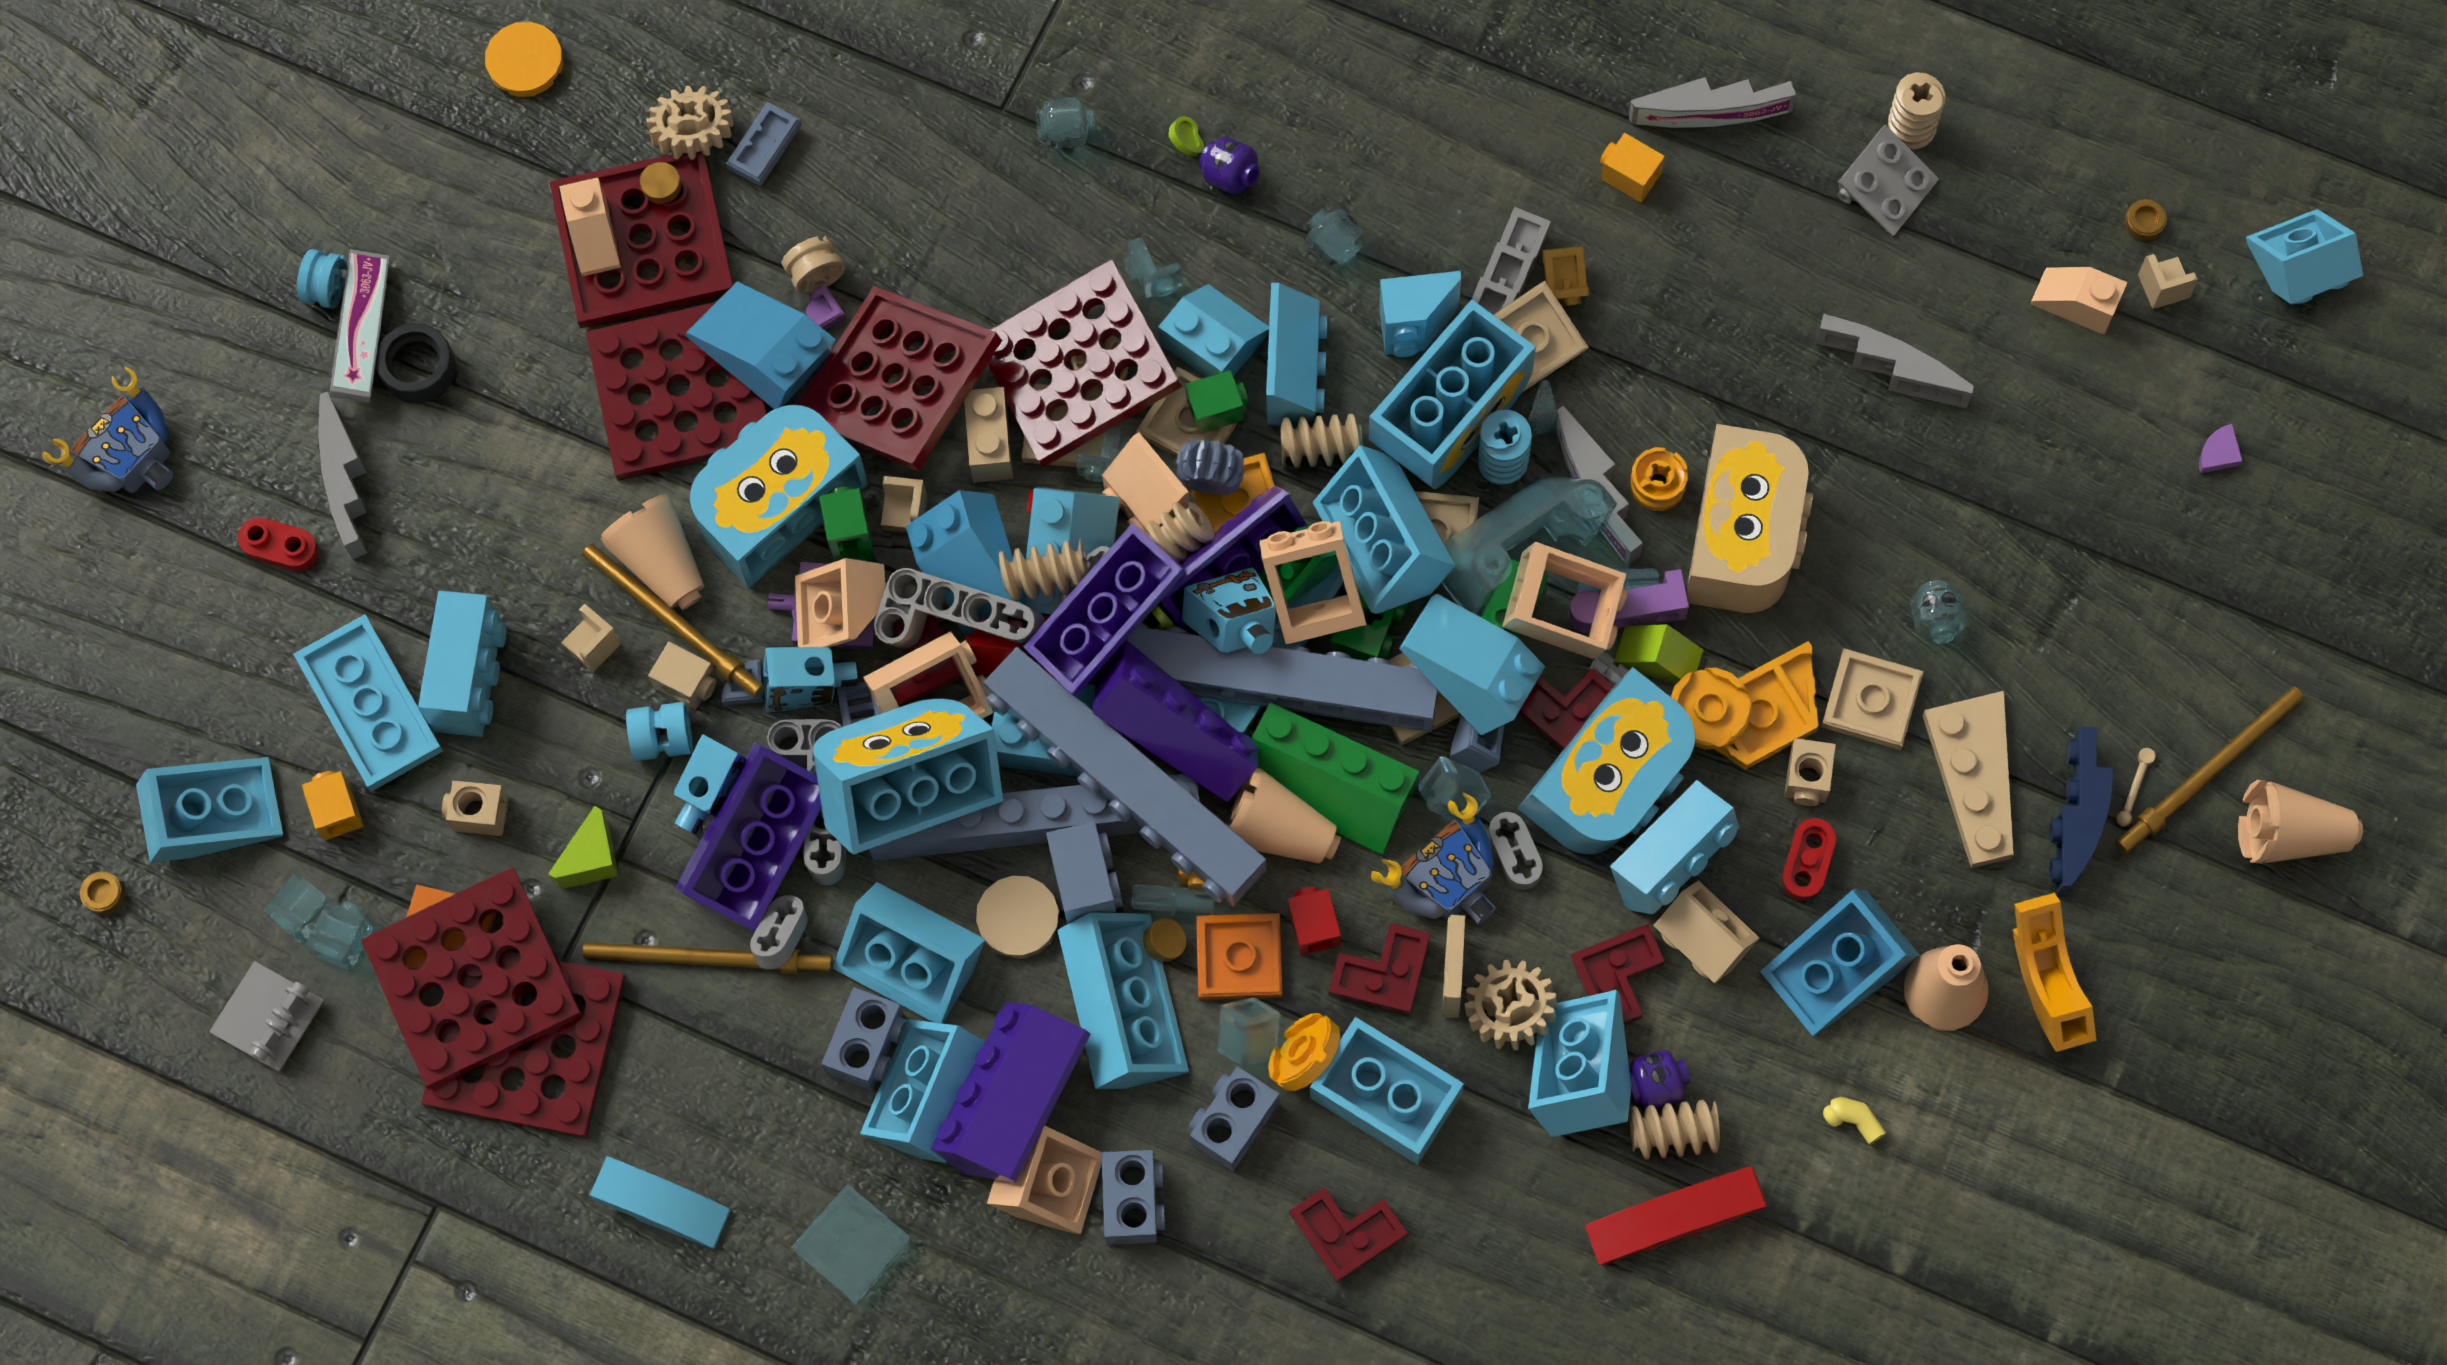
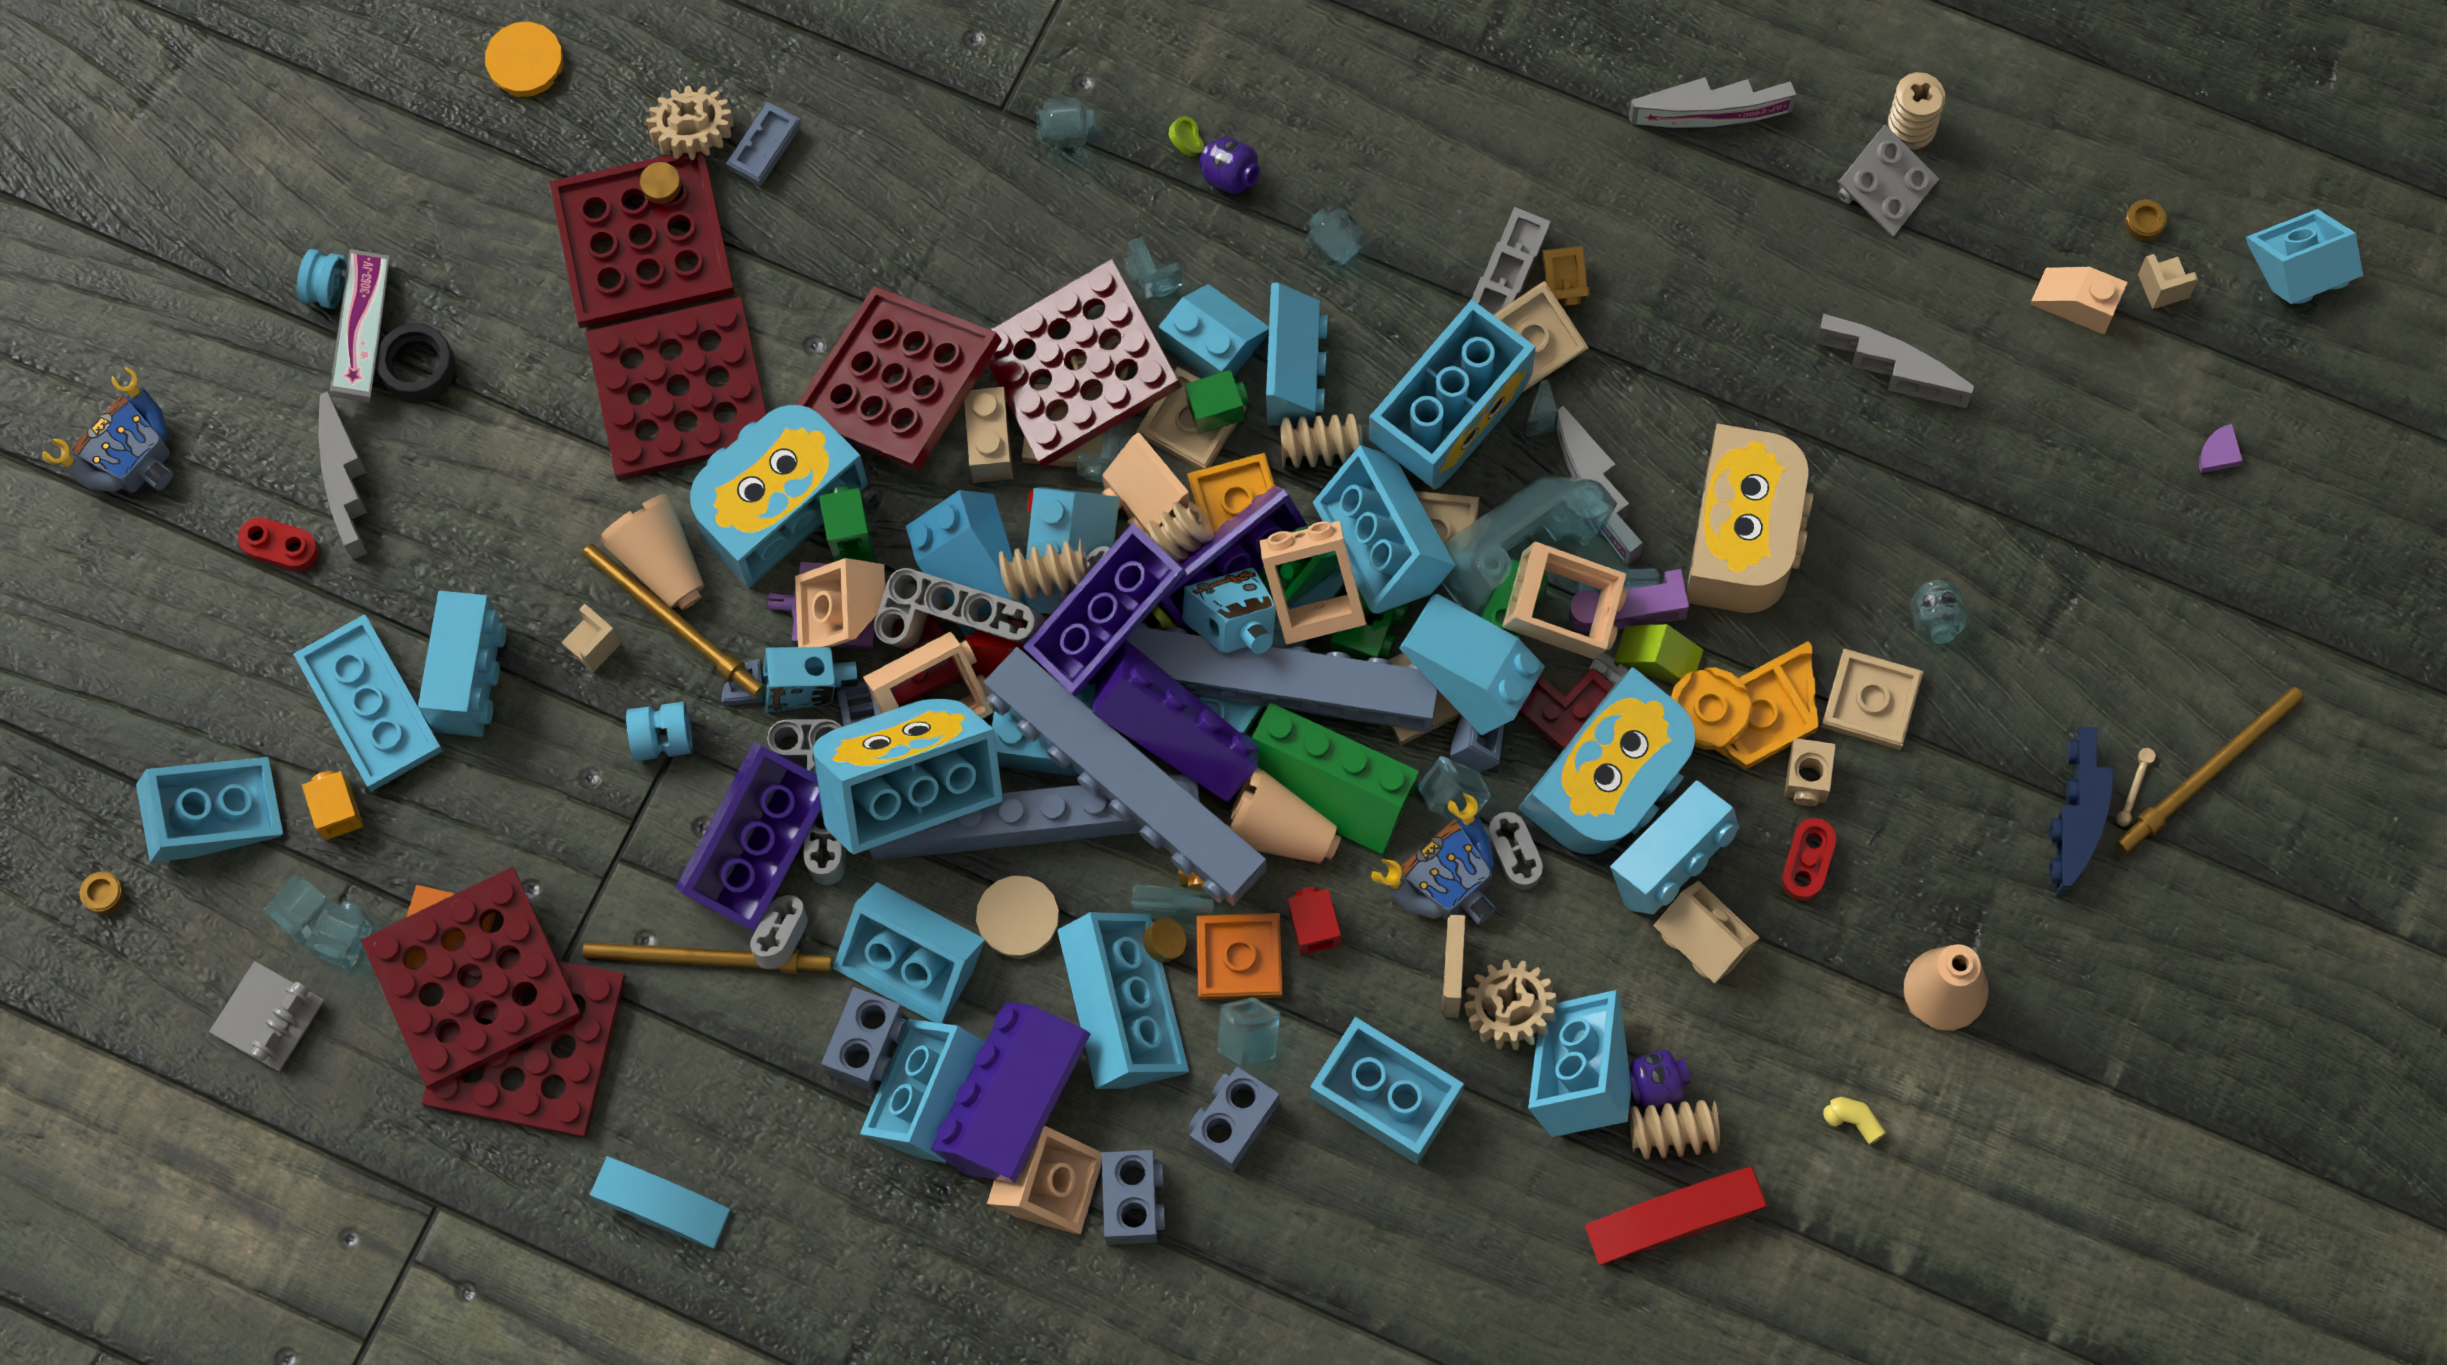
tan brick [442,781,509,836] -> none
lime slope [548,806,619,889] -> none
light nougat slope [559,178,621,276] -> none
tan brick [648,641,717,710] -> none
medium azure torso [674,734,745,835] -> none
dark azure slope [685,281,836,409] -> none
tan wheel [781,236,845,294] -> none
clear light blue tile [791,1183,912,1305] -> none
medium lavender tile [806,283,846,331] -> none
tan panel [881,476,928,533] -> none
sand blue brick [1046,821,1123,924] -> none
sand blue gear [1175,439,1245,496] -> none
light orange tile [1268,1013,1341,1091] -> none
dark red plate [1289,1187,1408,1284] -> none
dark red plate [1329,923,1430,1016] -> none
medium azure slope [1379,271,1461,357] -> none
medium azure piece [1478,409,1532,485] -> none
dark red plate [1570,924,1665,1025] -> none
light orange brick [1600,133,1665,203] -> none
light orange wheel [1630,447,1688,511] -> none
dark azure slope [1760,890,1920,1036] -> none
tan wing [1922,691,2013,868] -> none
light orange arch [2013,893,2097,1052] -> none
light nougat cone [2238,780,2363,864] -> none

